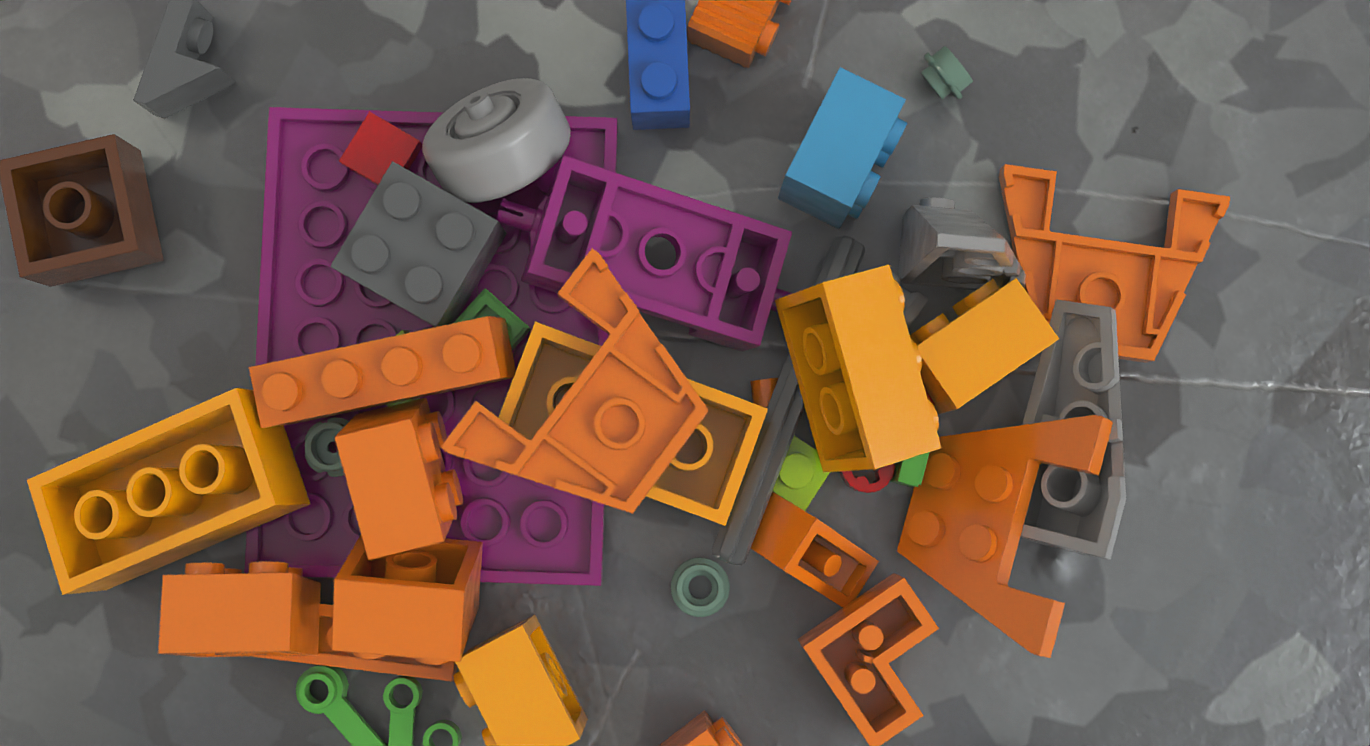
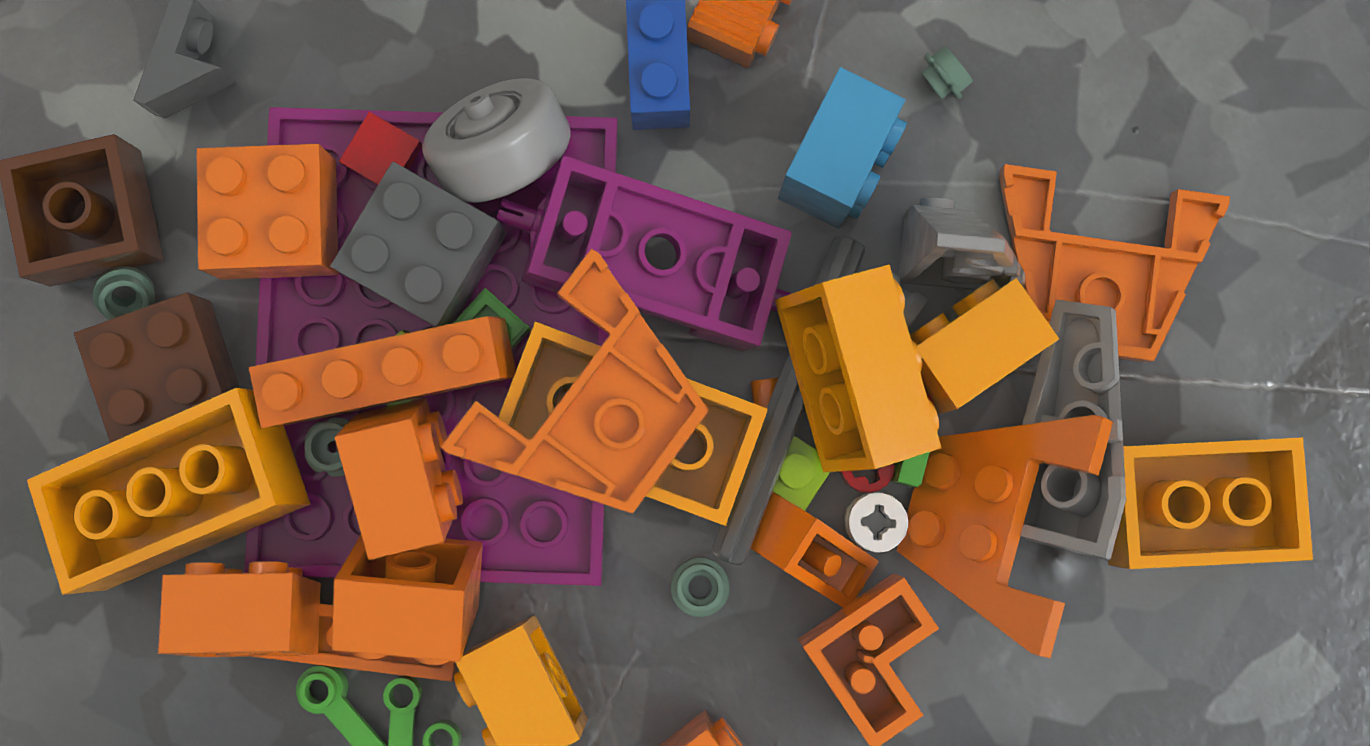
none -> reddish brown brick [73,292,240,443]
none -> sand green plate [93,266,155,320]
none -> orange brick [197,144,338,280]
none -> white wheel [844,492,908,553]
none -> light orange brick [1108,437,1313,569]

